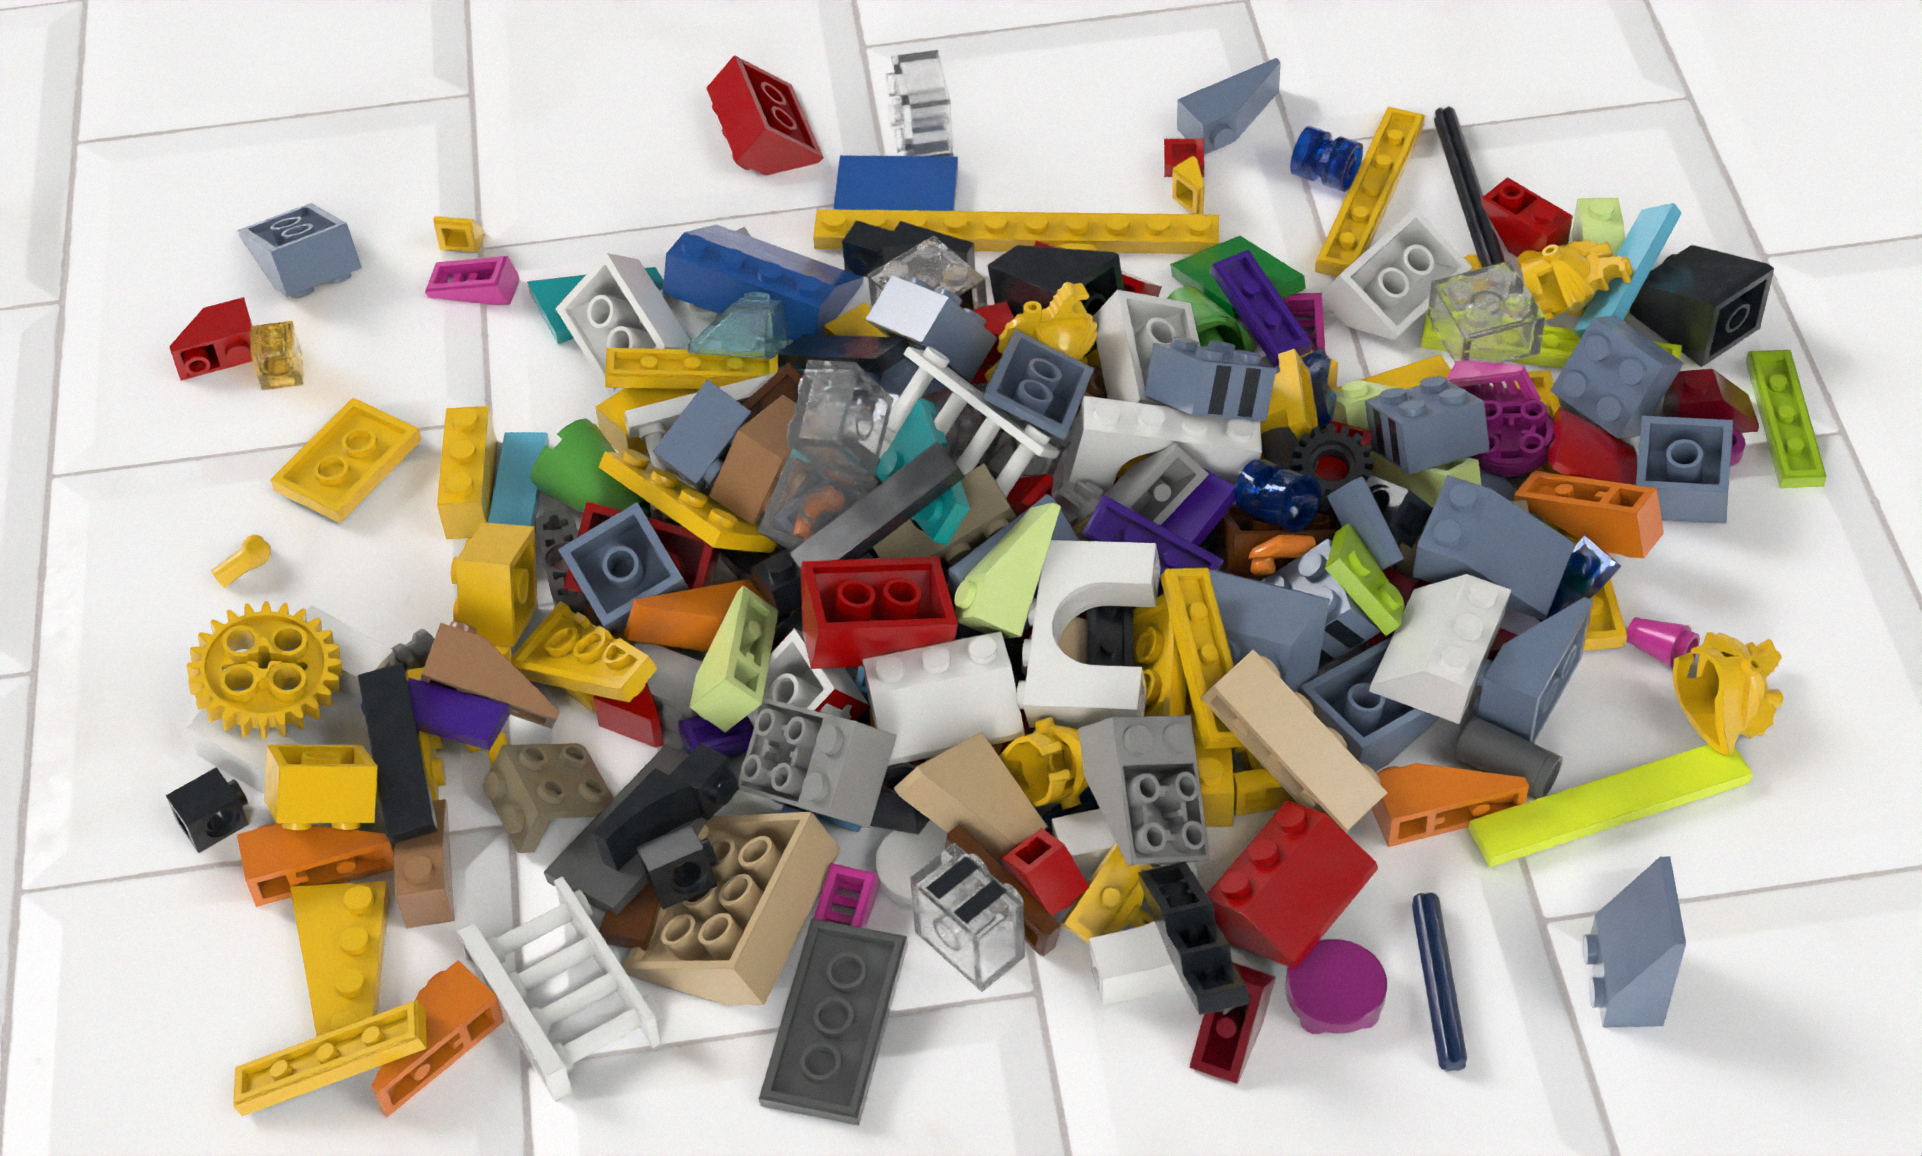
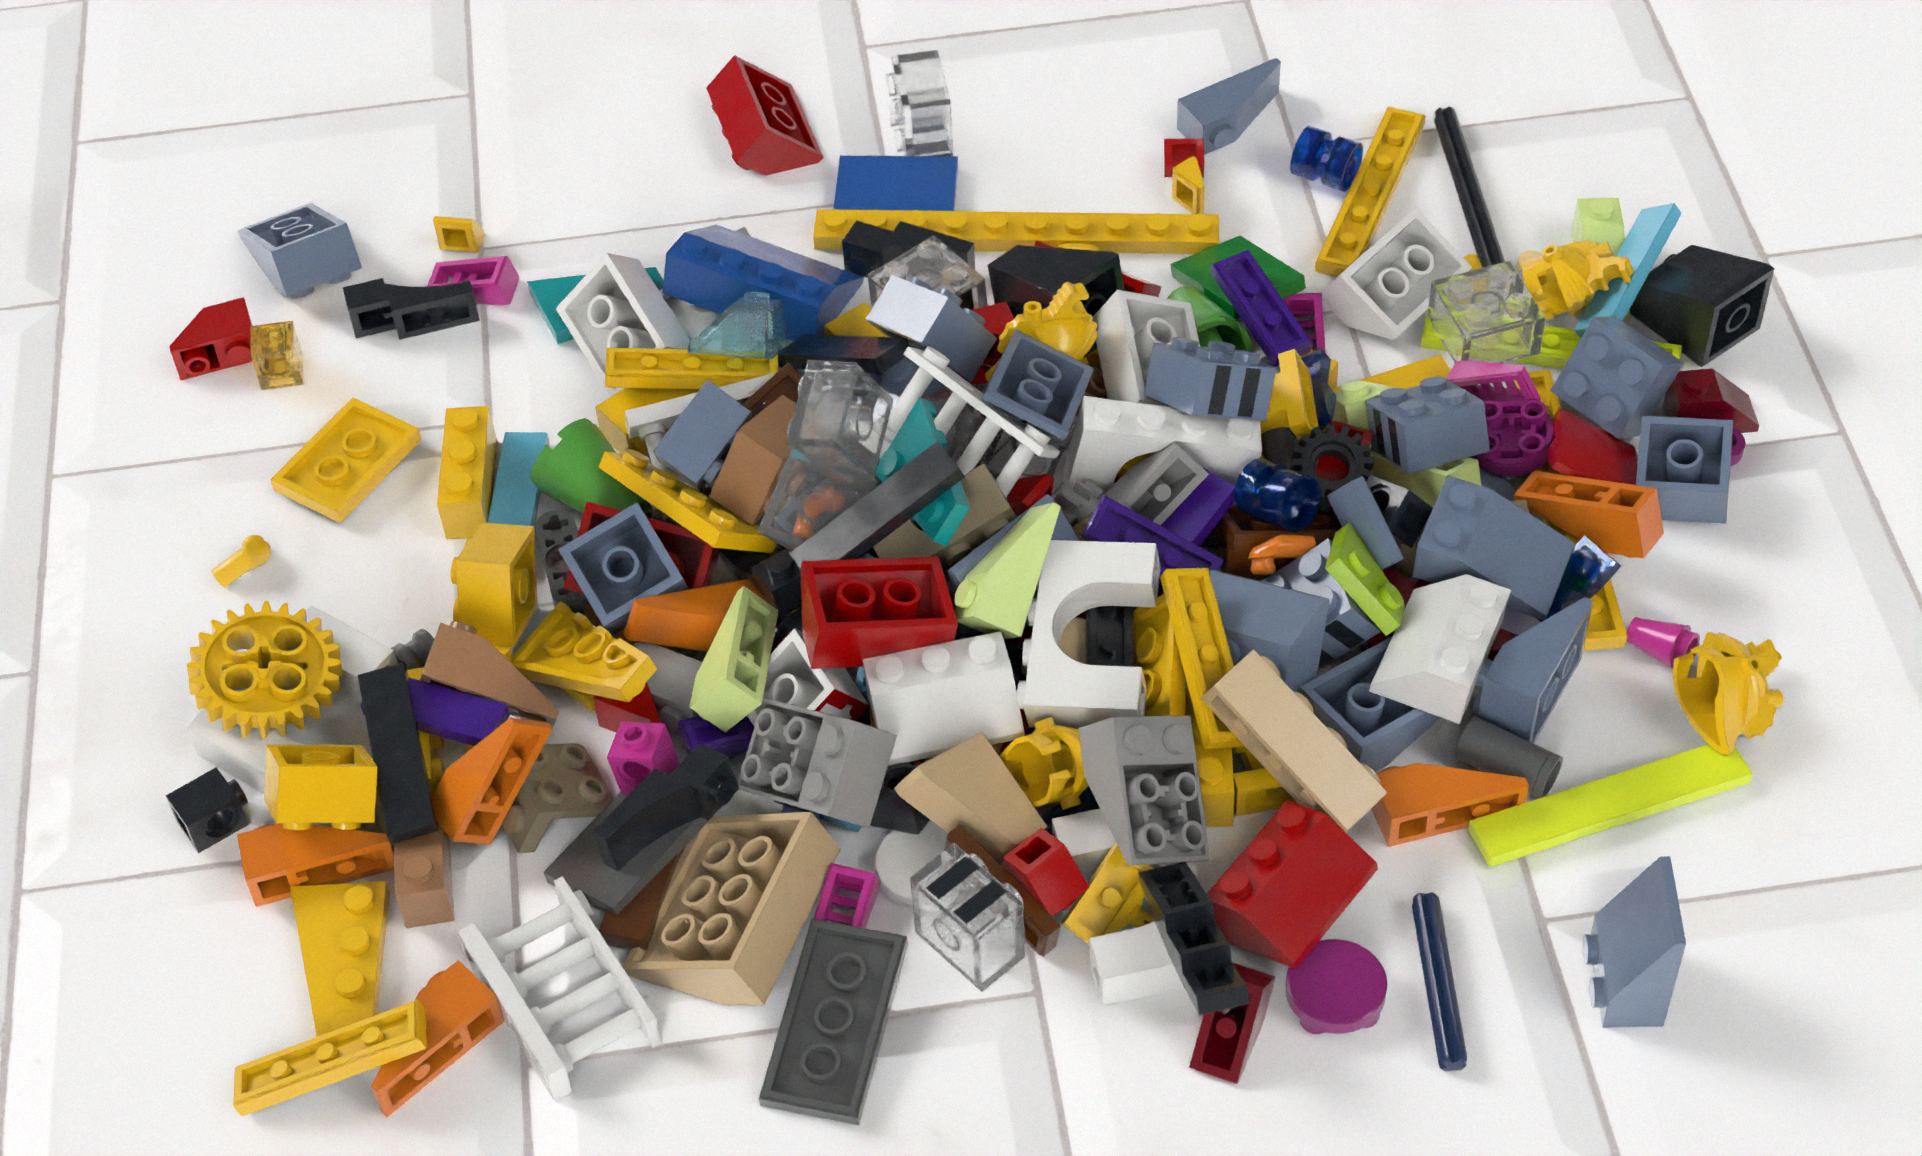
black brick [636,824,719,910] -> none
red slope [1481,177,1573,258] -> none
lime tile [1746,349,1827,488] -> none
none -> black slope [342,278,480,340]
none -> orange slope [432,717,553,845]
none -> dark pink brick [607,721,679,795]

